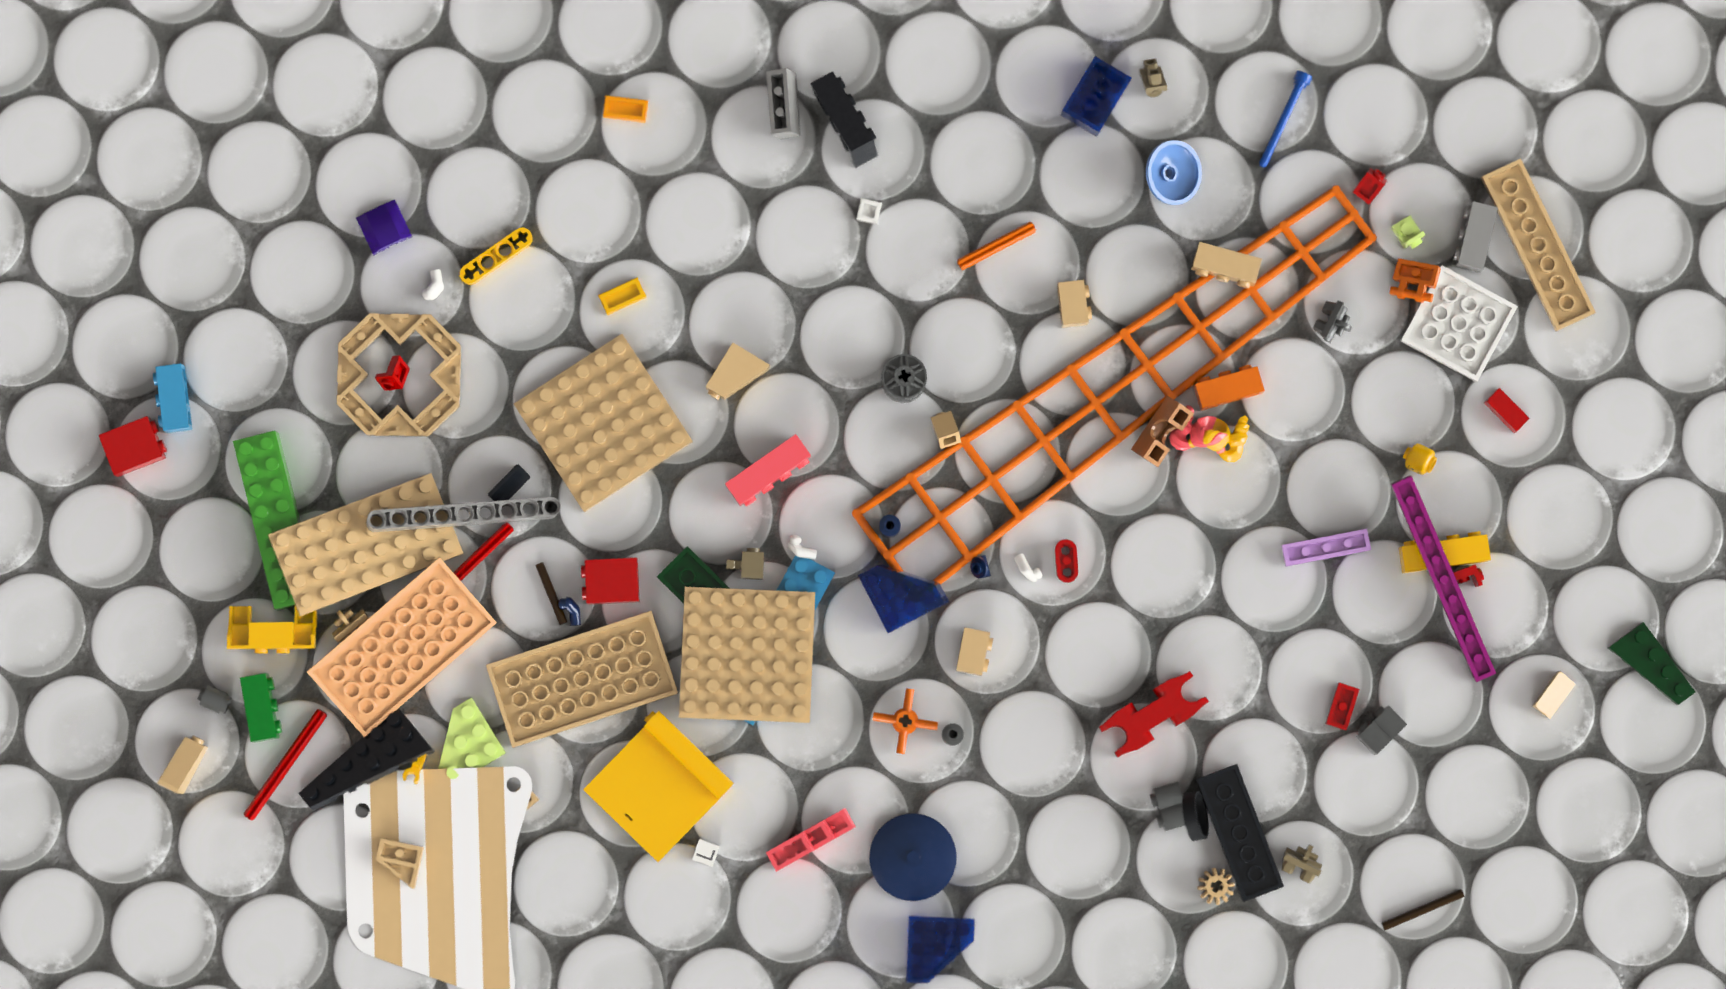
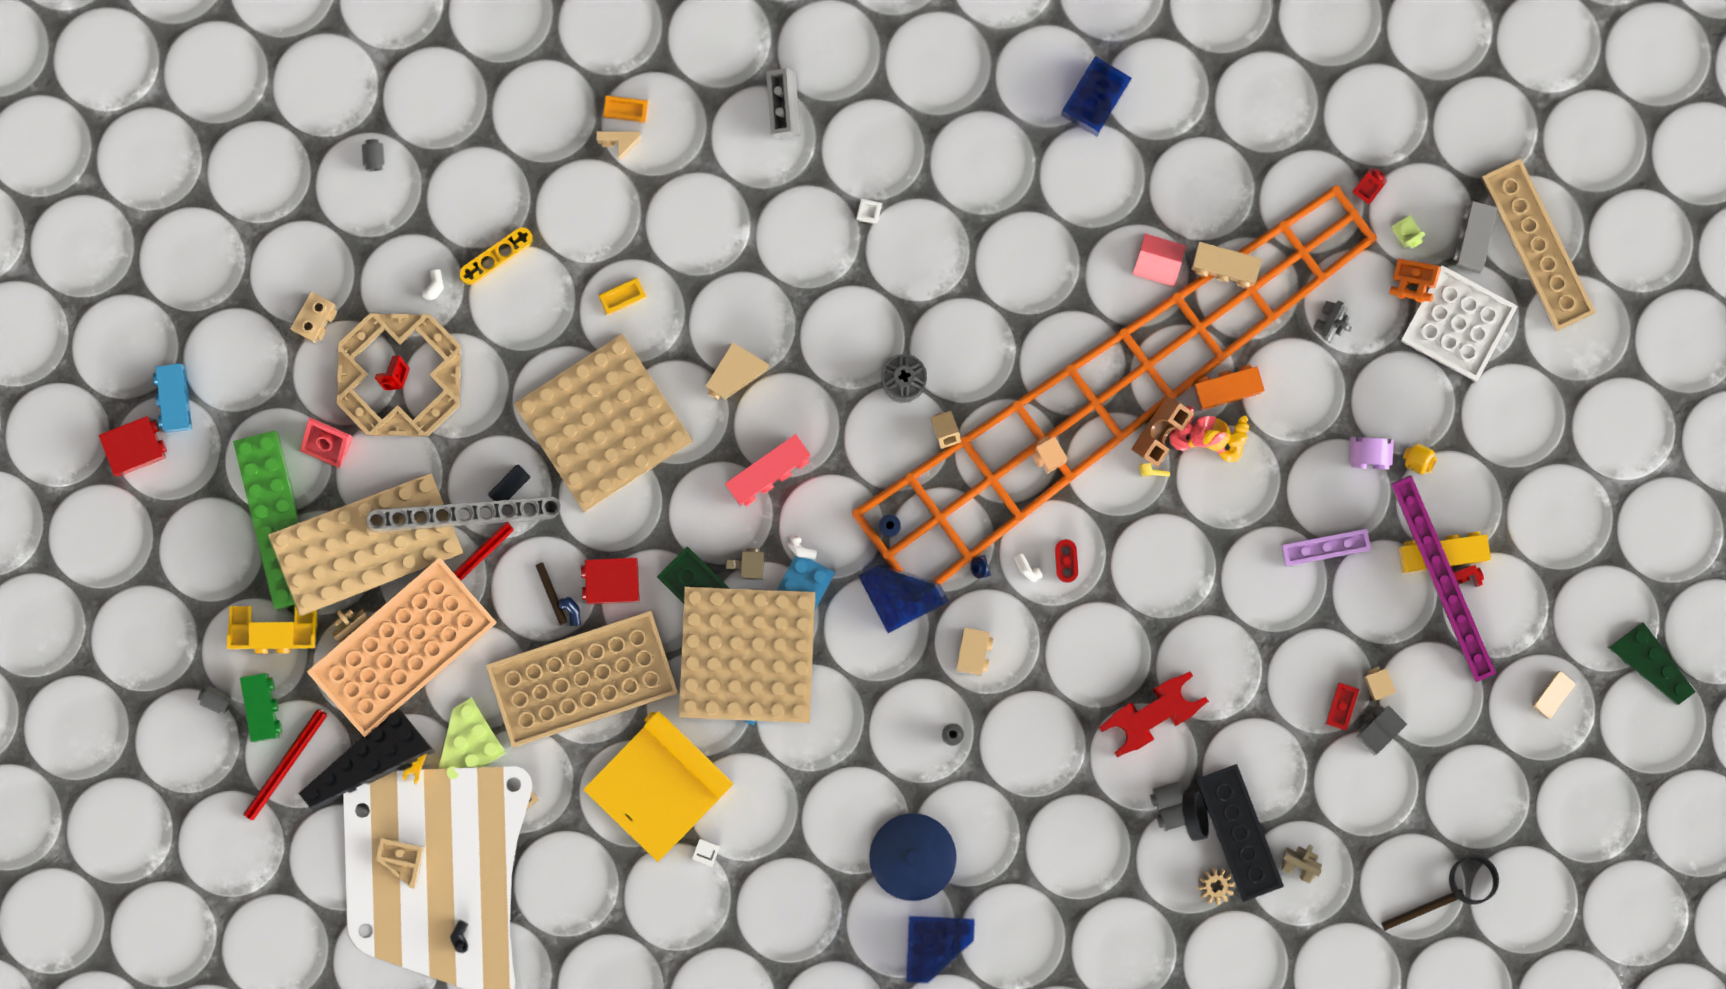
tan slope [157,735,208,794] -> none
dark purple slope [356,199,412,255] -> none
coral slope [766,808,856,872] -> none
black wedge [810,71,878,168] -> none
orange bar [872,688,938,754] -> none
orange axle [957,222,1036,270] -> none
tan brick [1057,280,1092,328] -> none
dark tan hips [1139,59,1167,97] -> none
medium blue dish [1146,140,1202,205] -> none
blue piece [1259,70,1313,167] -> none
red slope [1484,388,1530,433] -> none
none -> tan brick [290,291,337,344]
none -> coral slope [300,418,353,468]
none -> dark grey brick [362,139,385,171]
none -> black arm [450,919,469,953]
none -> tan slope [597,131,641,161]
none -> light nougat brick [1033,436,1068,474]
none -> coral slope [1133,233,1186,287]
none -> light yellow hand [1139,463,1170,477]
none -> lavender brick [1349,437,1394,469]
none -> tan brick [1363,666,1396,701]
none -> black tyre [1449,855,1499,905]

